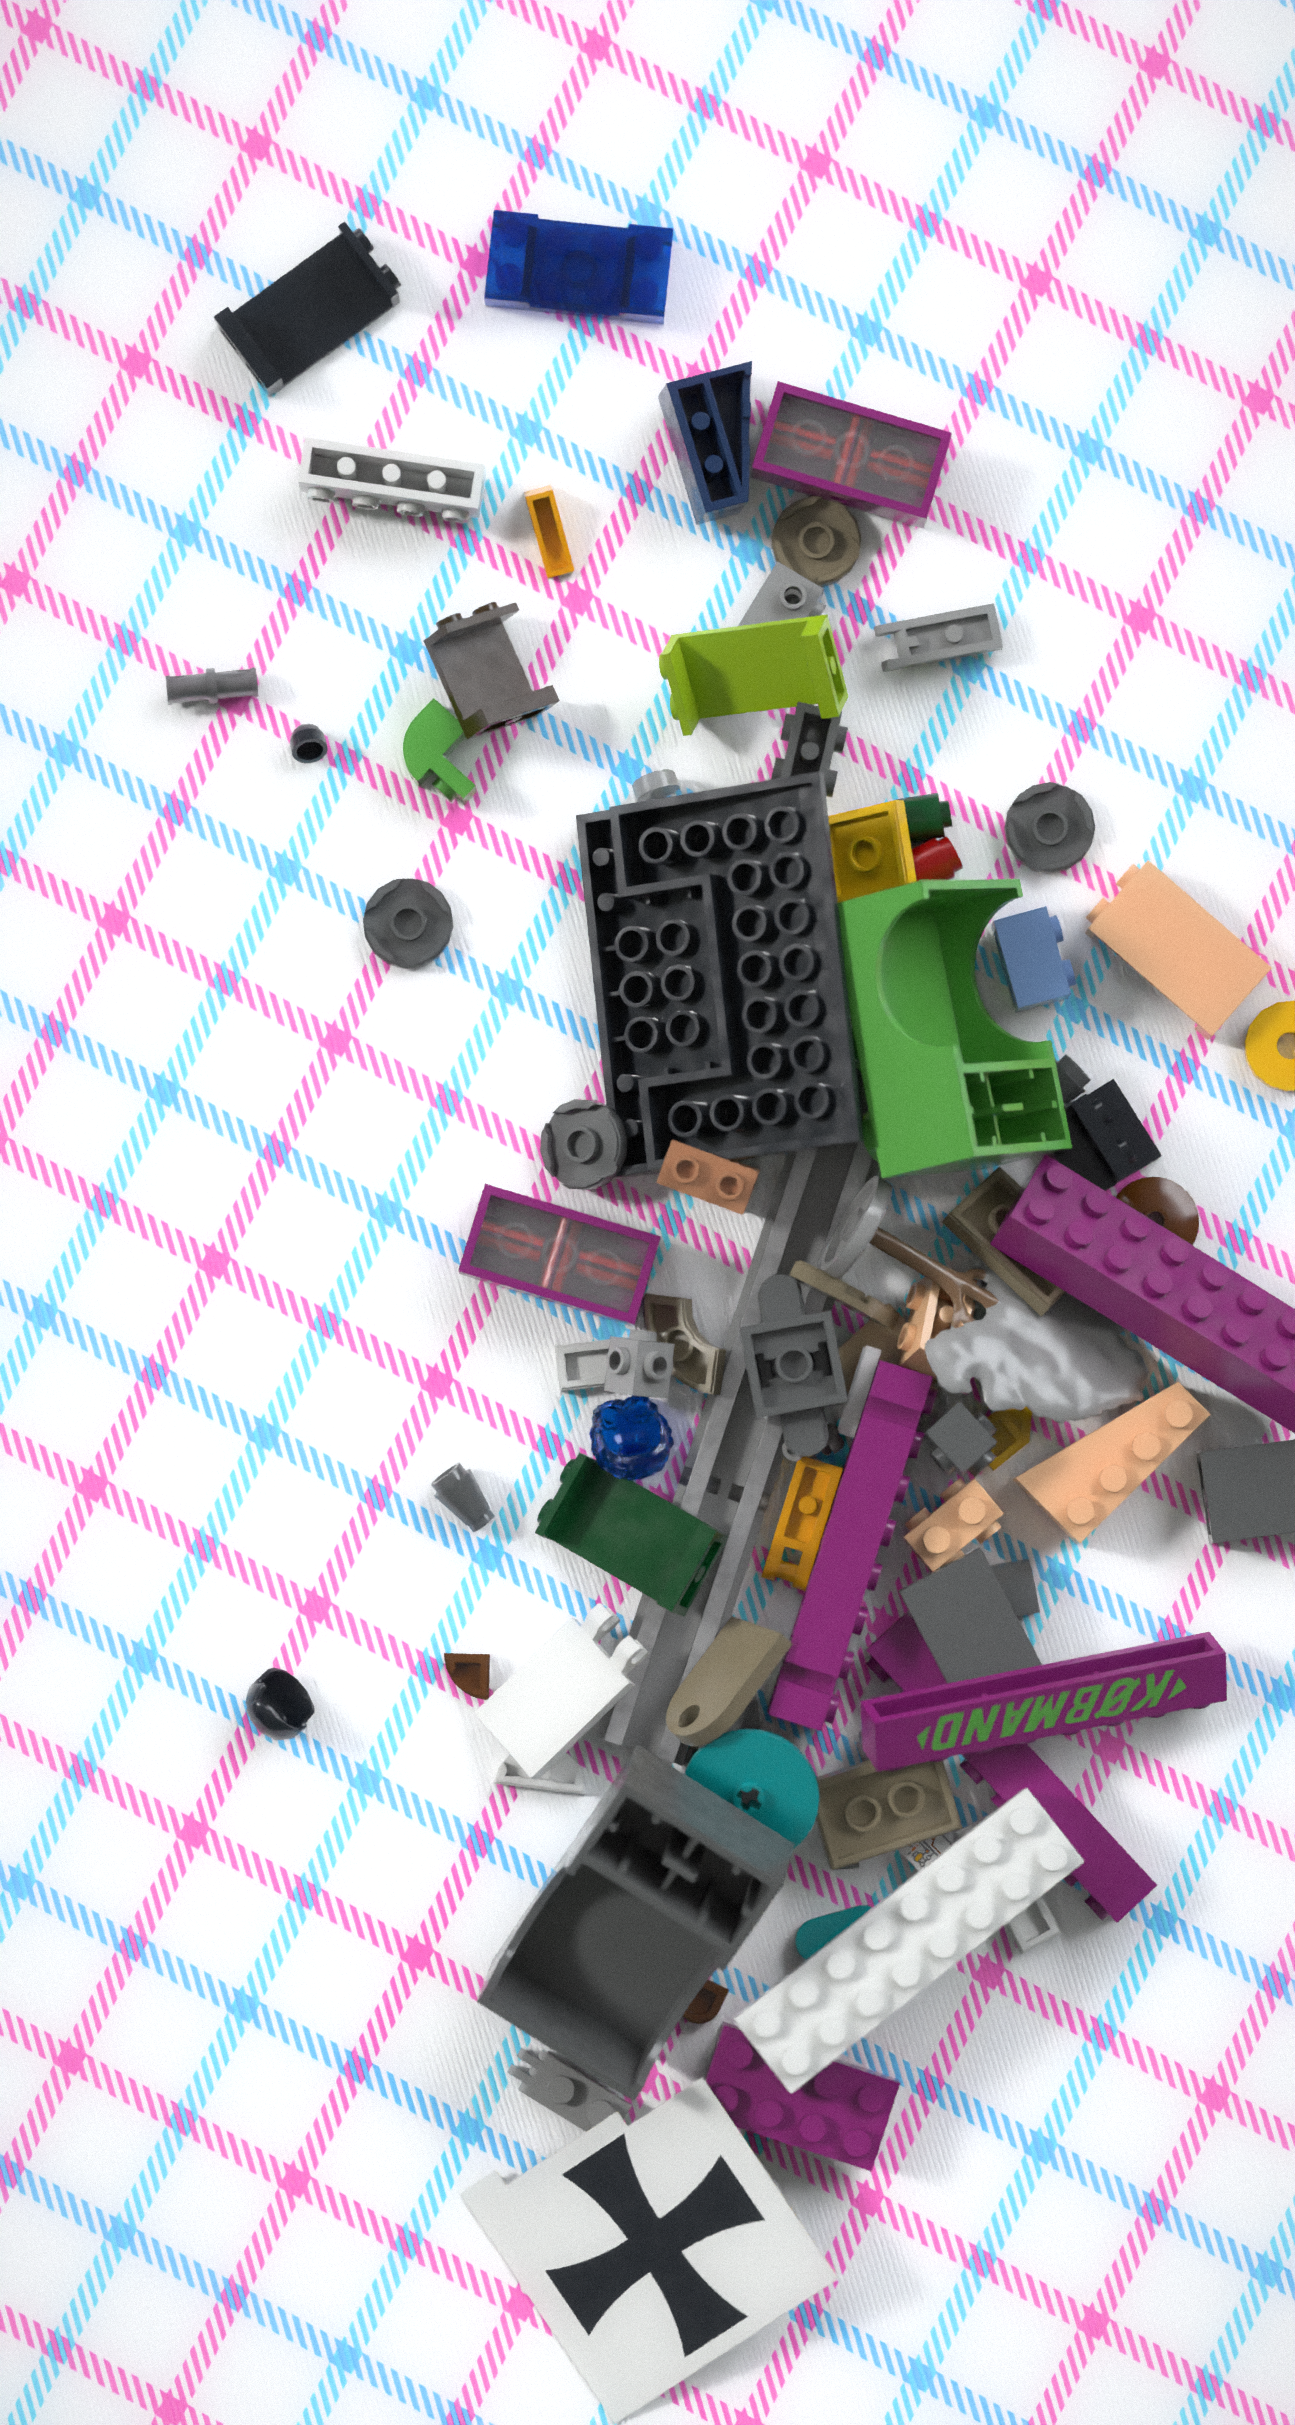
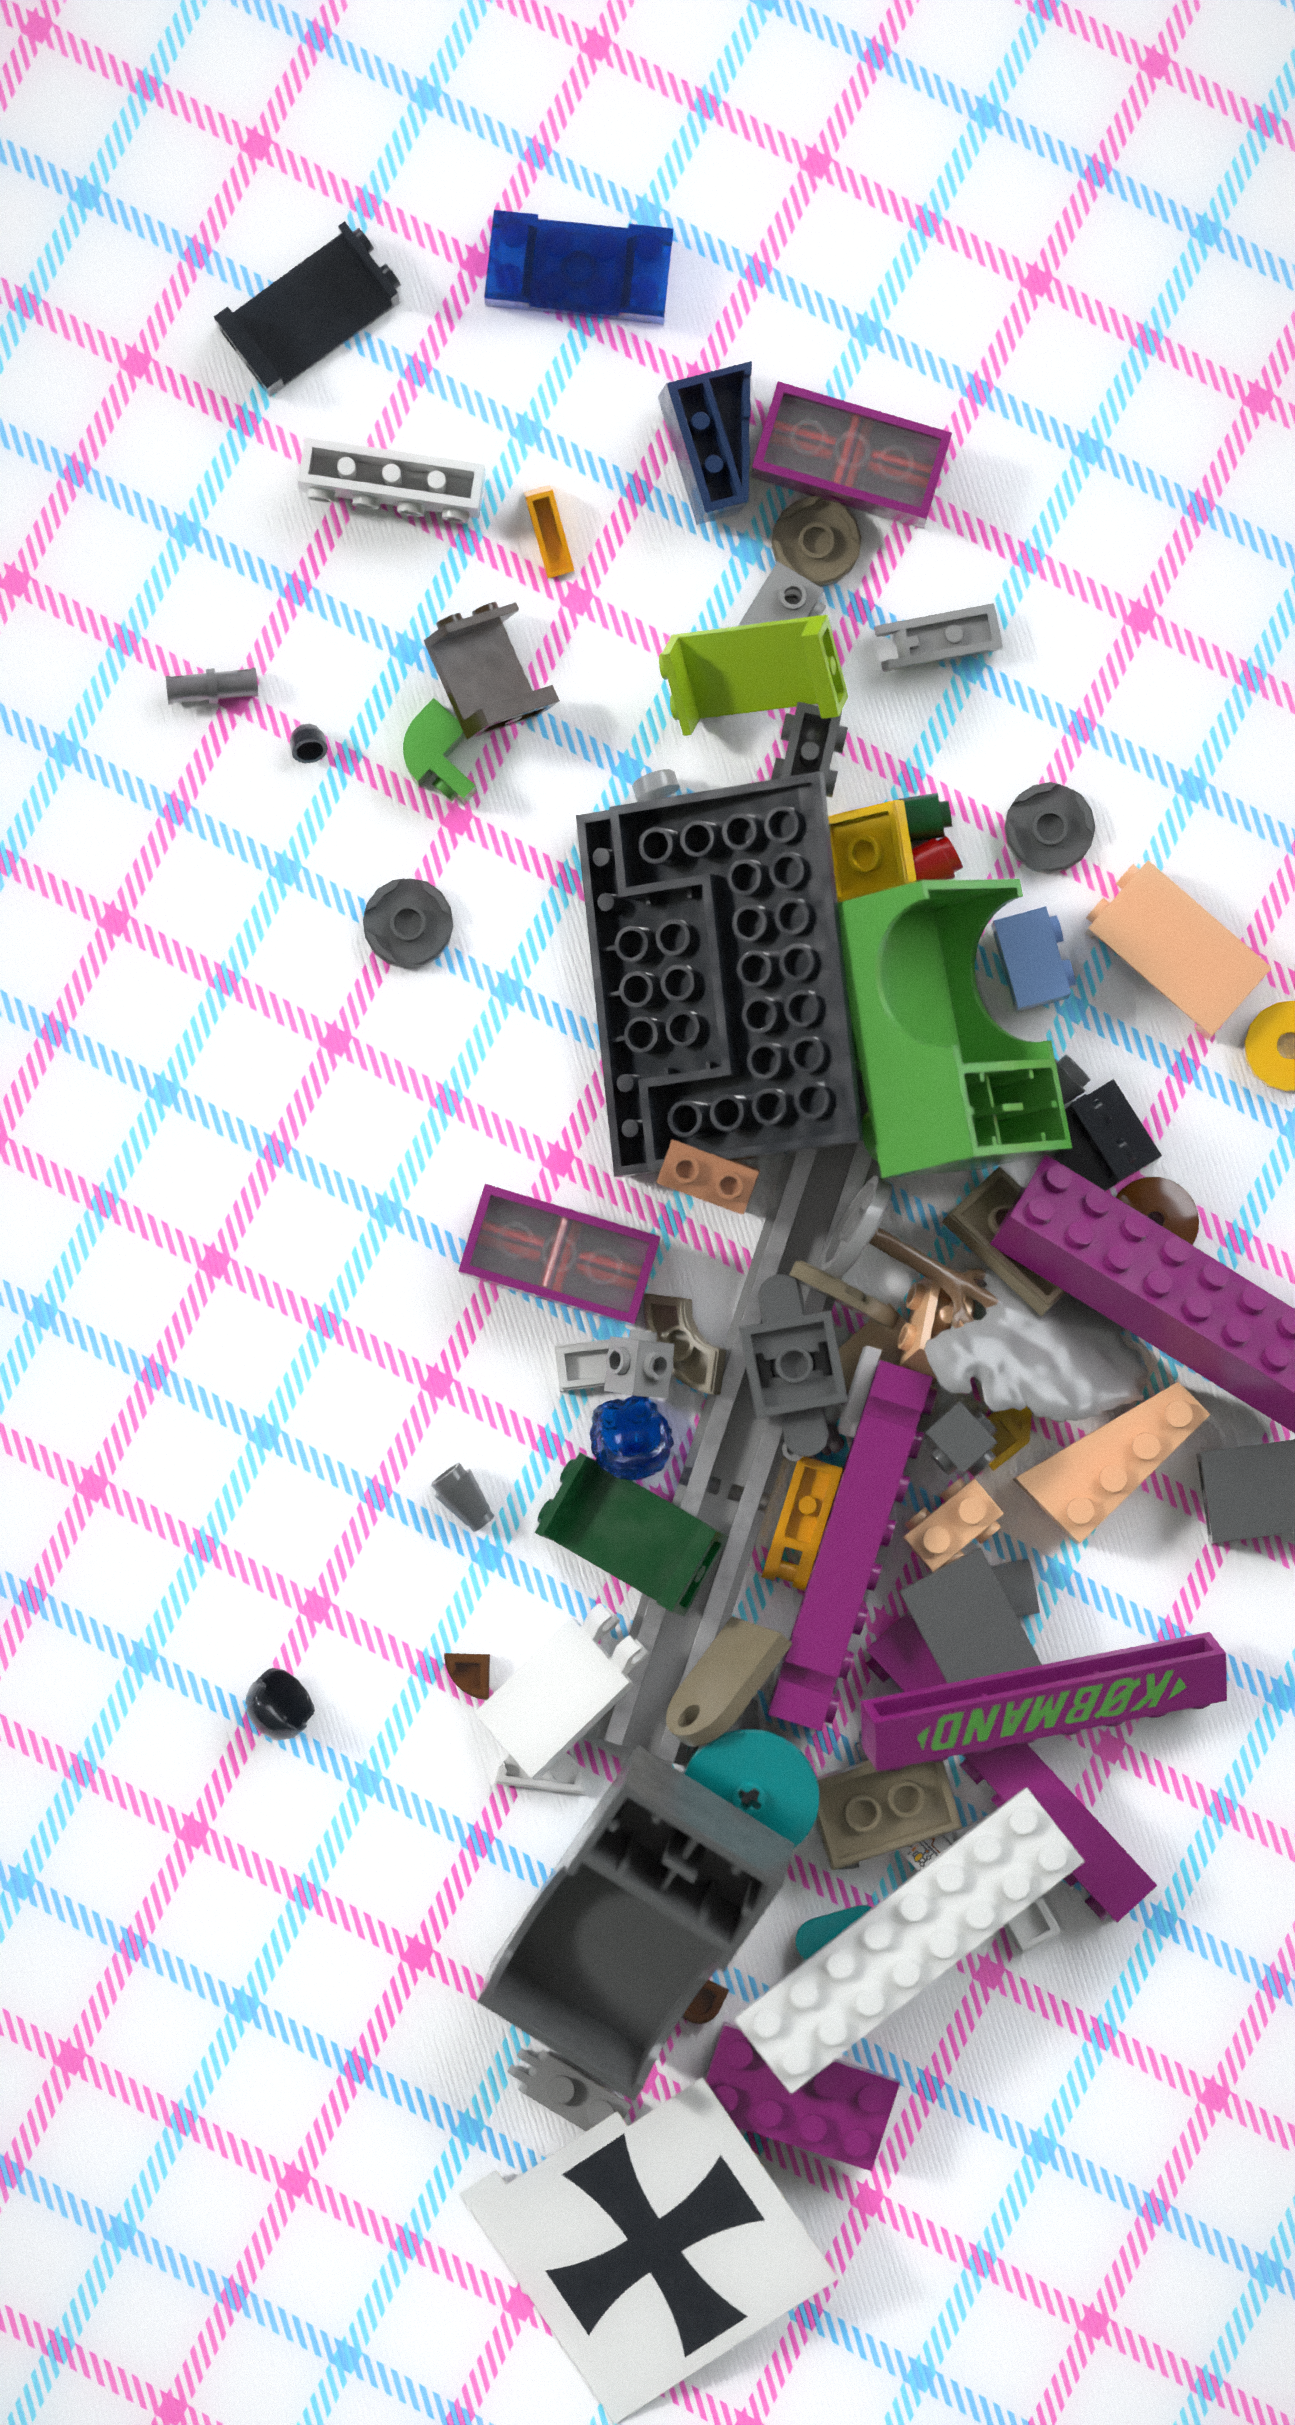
dark grey tile [540,1099,628,1190] -> none

